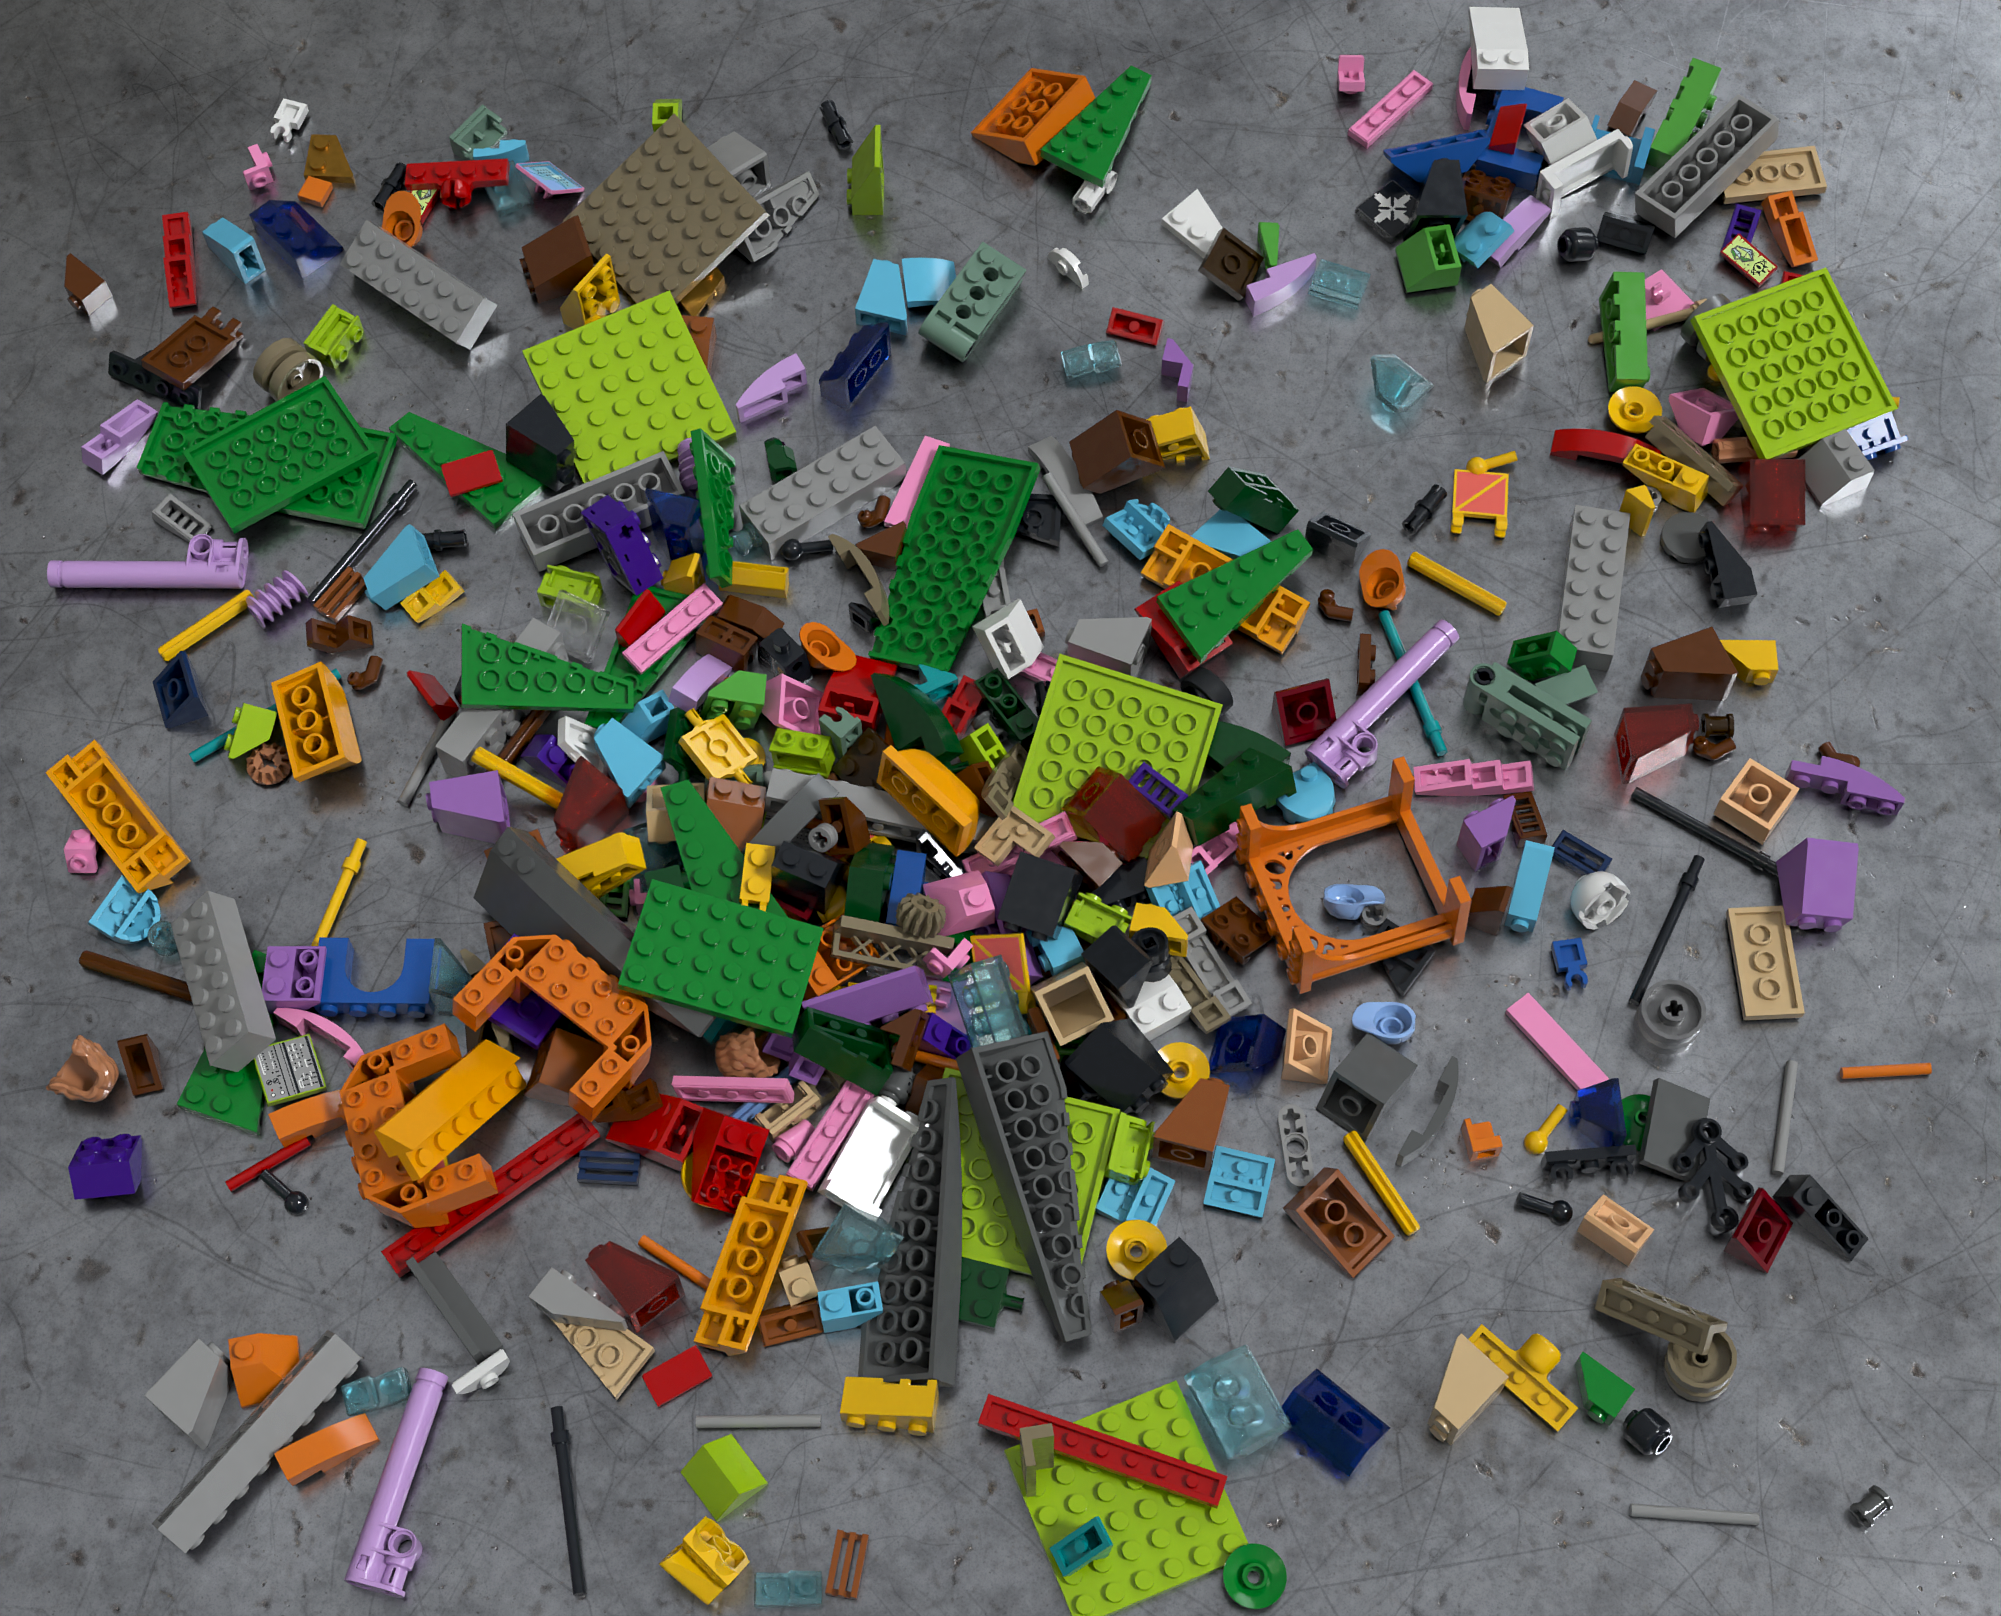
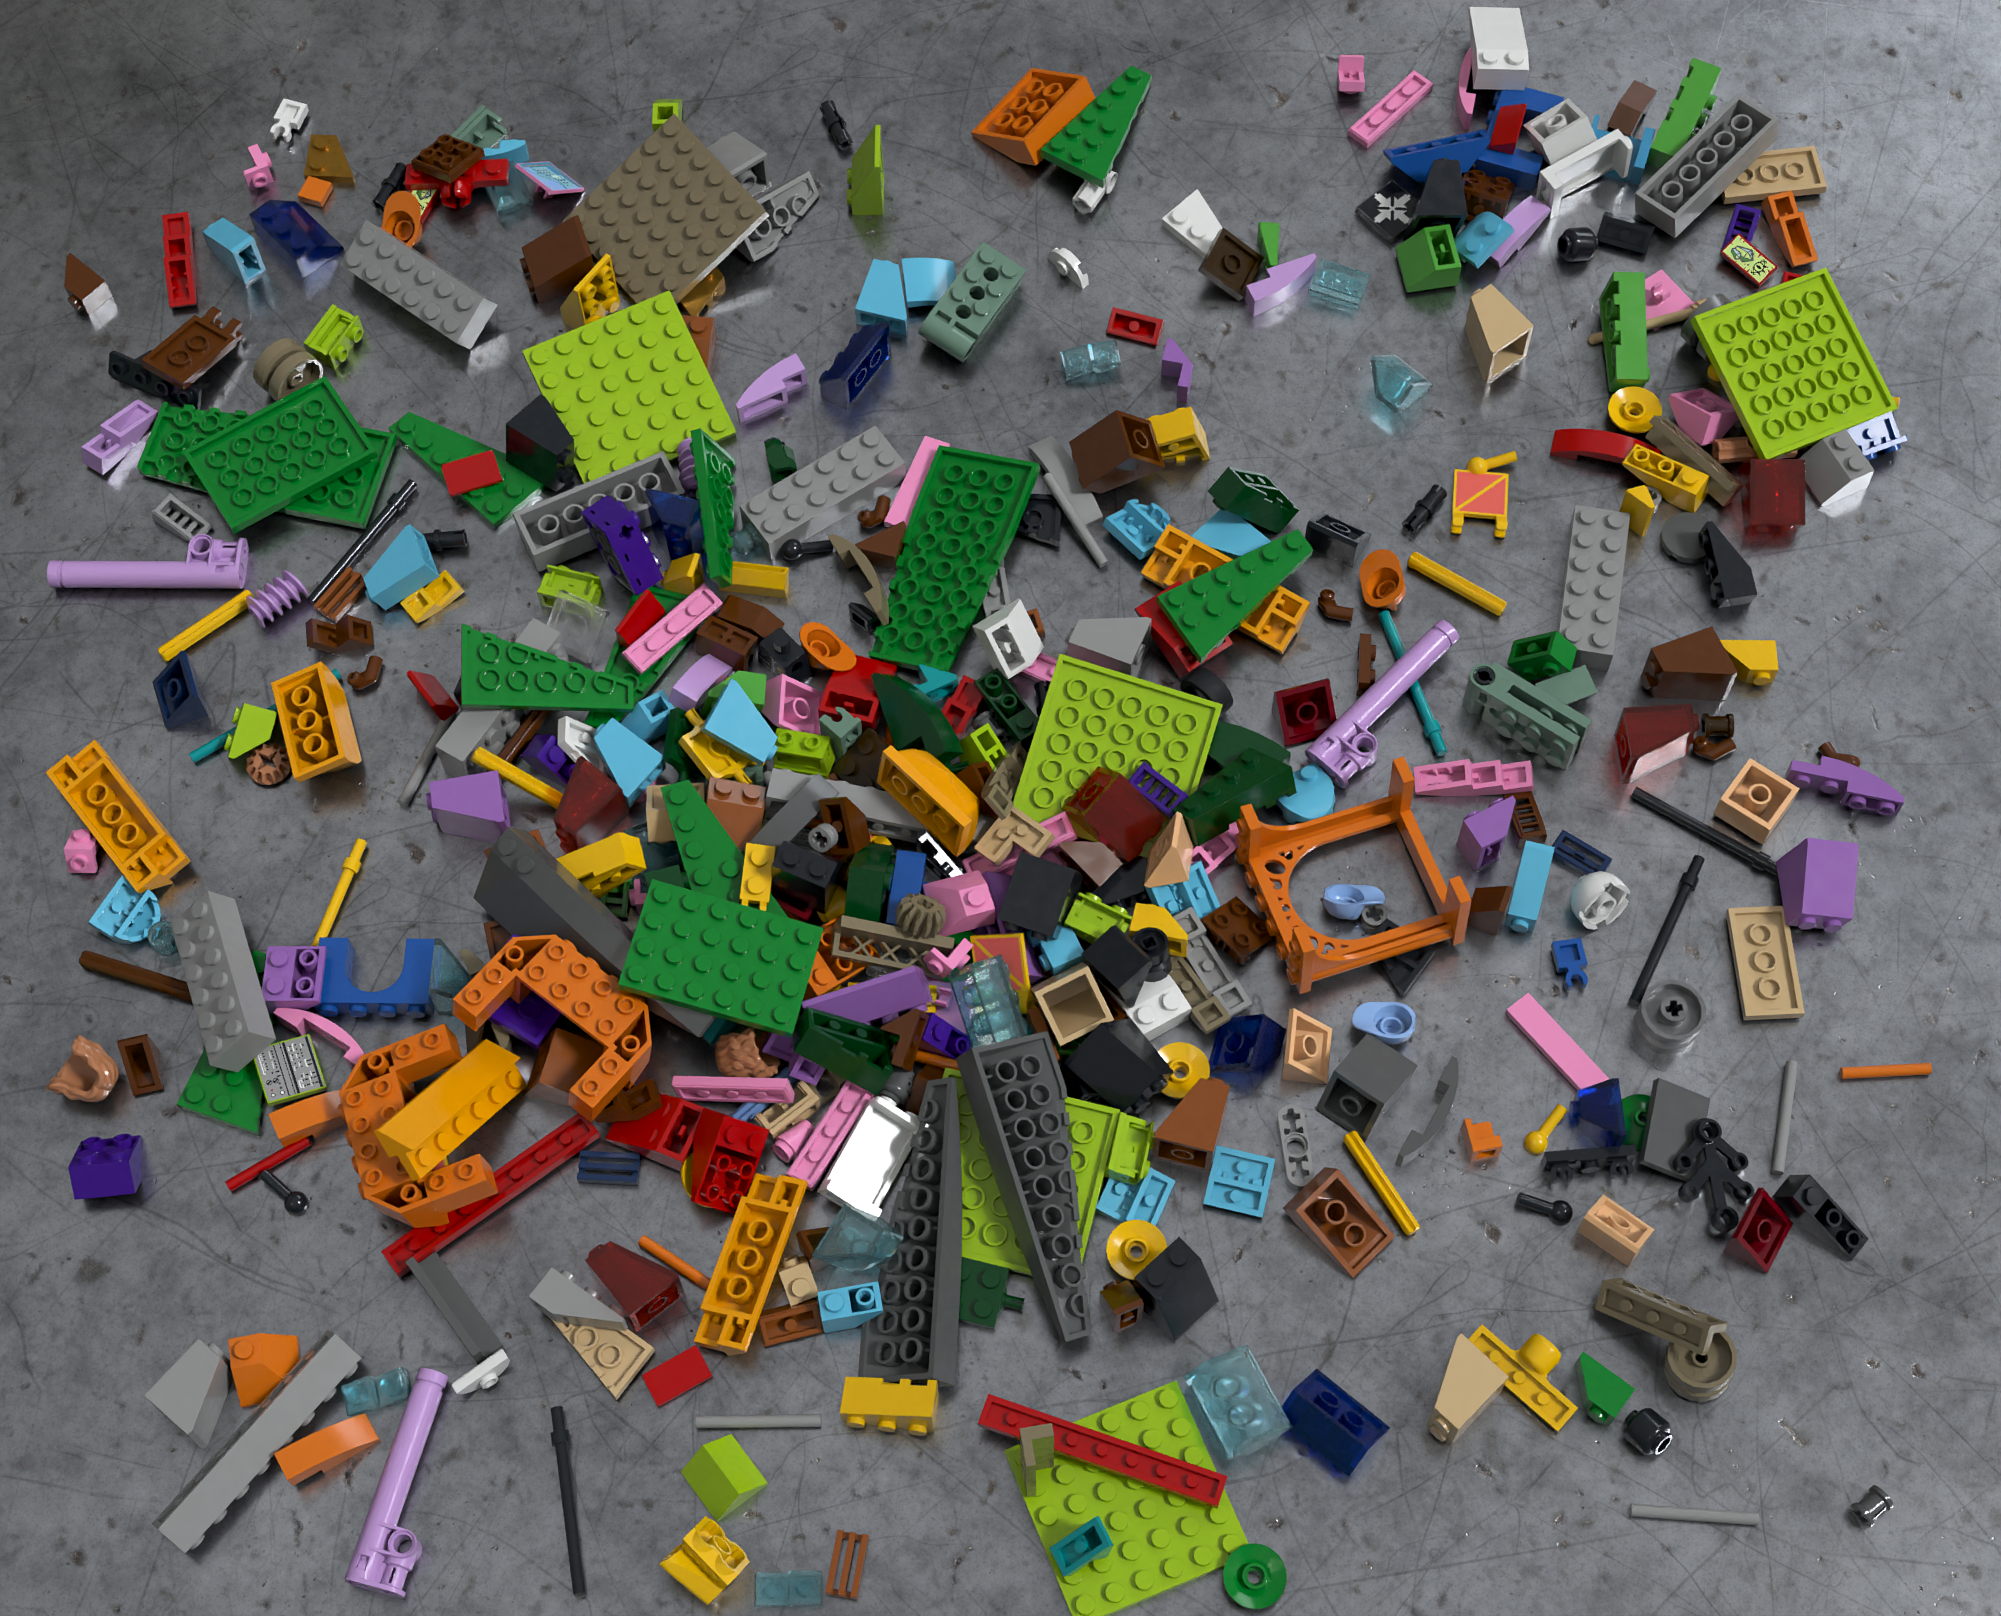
none -> reddish brown tile [411,134,485,183]
none -> medium azure slope [700,679,778,765]

